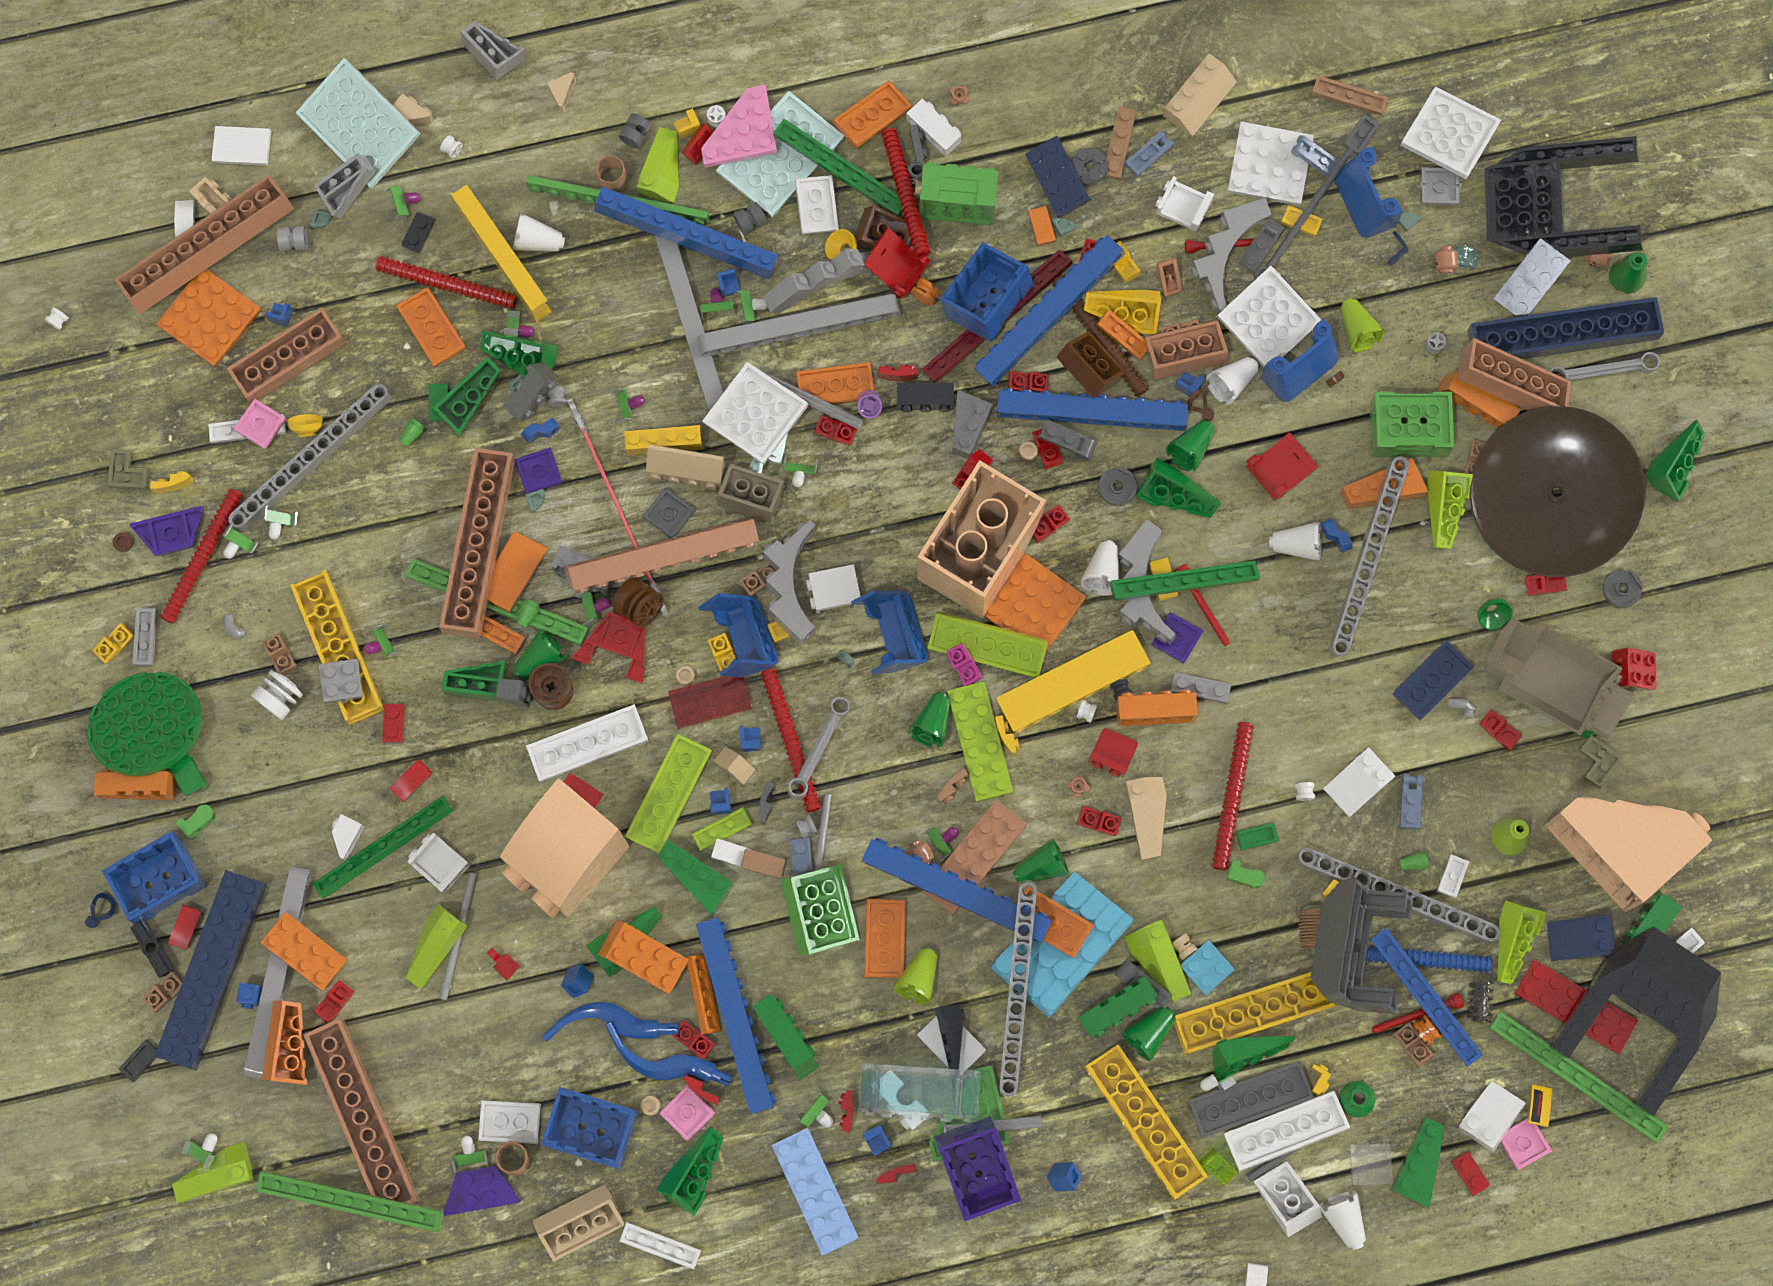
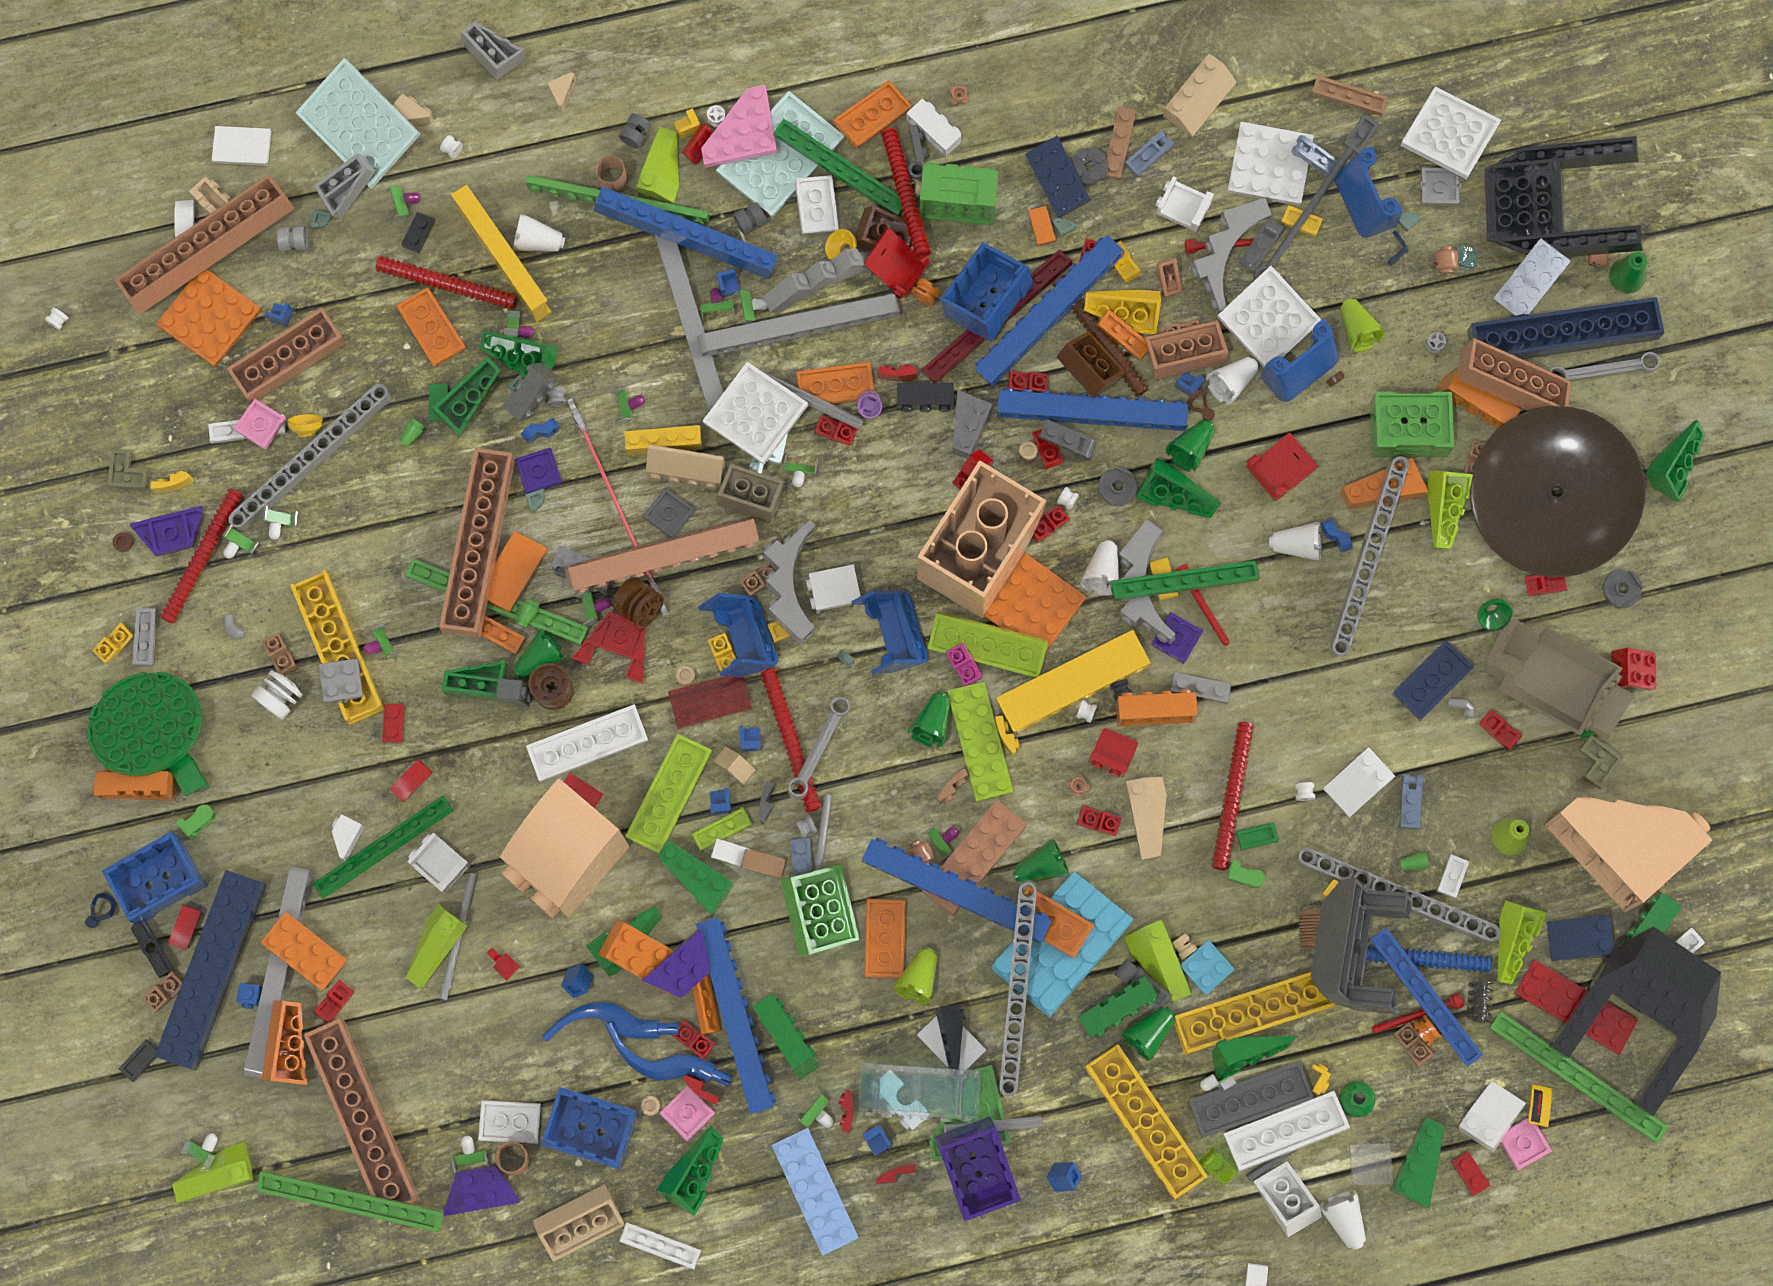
none -> dark purple wing [642,929,711,998]
none -> white wheel [1057,487,1079,511]

